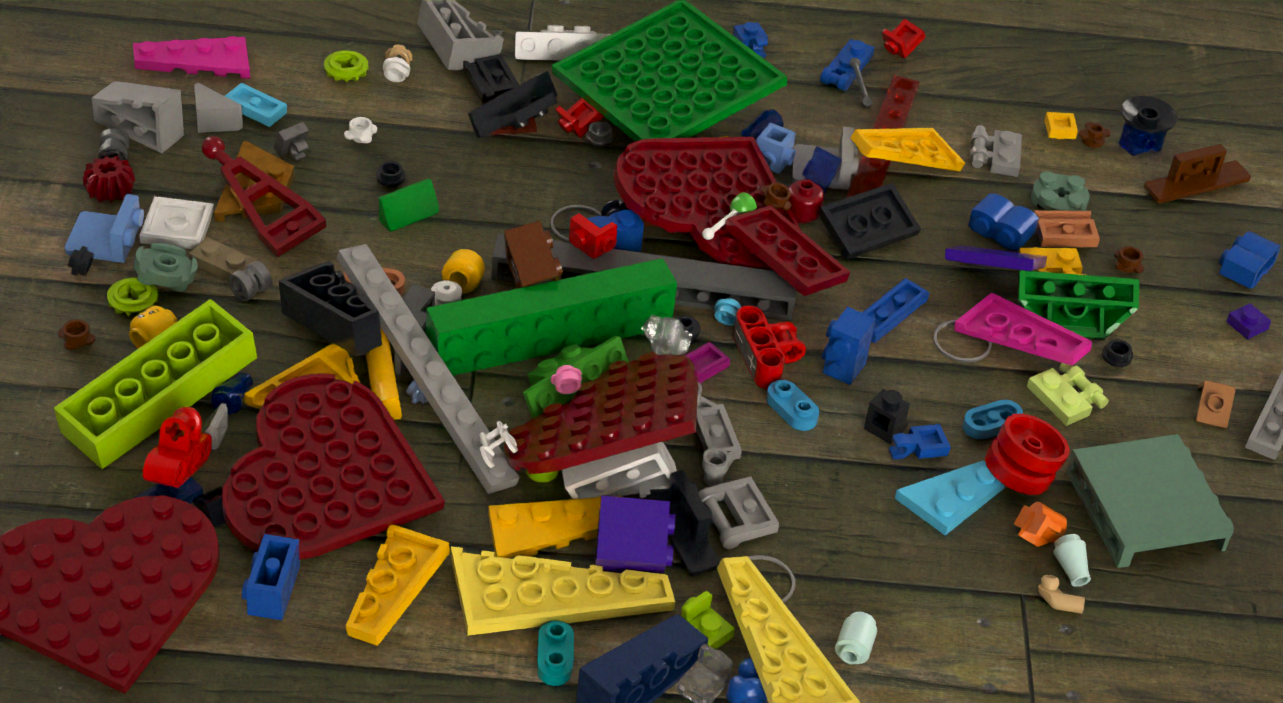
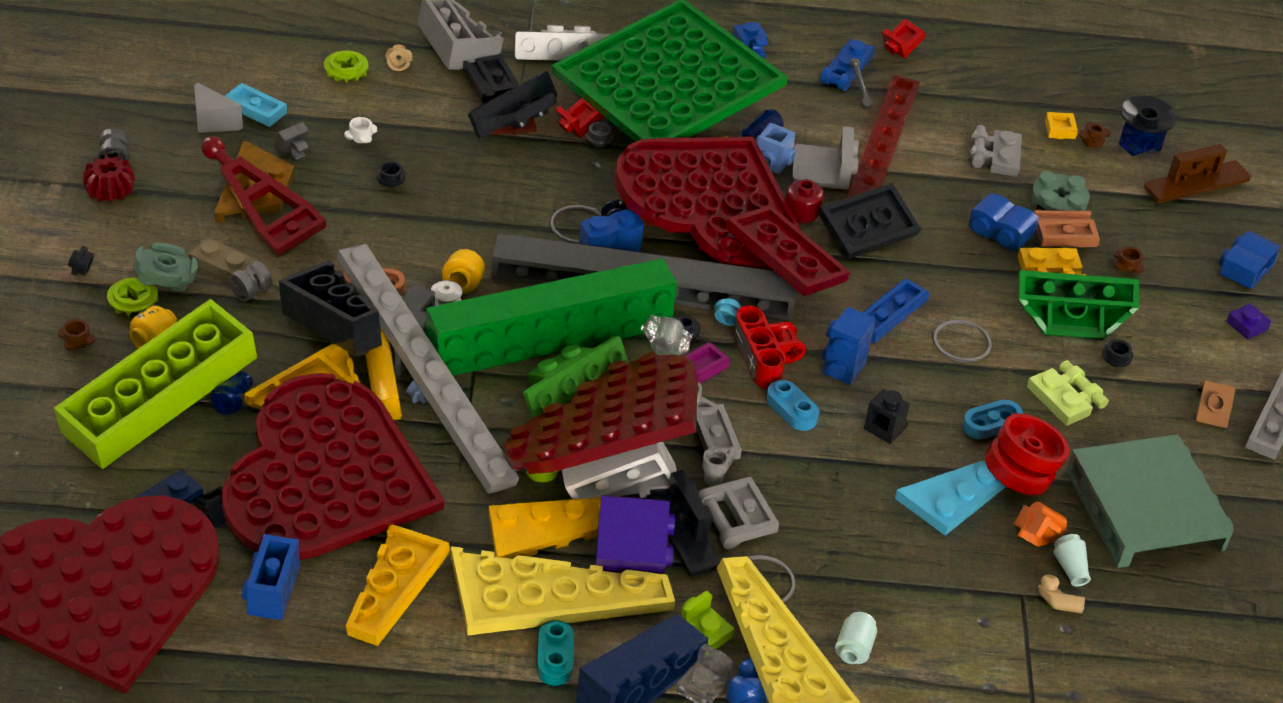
medium blue bracket [65,194,144,263] -> none
light grey wedge [91,81,184,153] -> none
dark pink wing [133,36,250,79] -> none
white tile [139,196,214,250] -> none
red beam [143,406,212,488] -> none
light grey slope [201,403,229,450] -> none
green slope [379,178,439,232] -> none
white plate [383,57,411,82] -> none
white piece [480,421,518,468] -> none
reddish brown piece [504,220,563,289] -> none
bright pink plate [551,365,582,394] -> none
red bracket [569,213,617,259] -> none
hinge [702,192,757,240] -> none
reddish brown plate [761,182,792,211] -> none
clear blue brick [802,146,842,195] -> none
yellow wing [850,128,965,172] -> none
blue plate [888,424,951,460] -> none
dark purple tile [945,245,1047,271] -> none
dark pink wing [954,293,1092,366] -> none

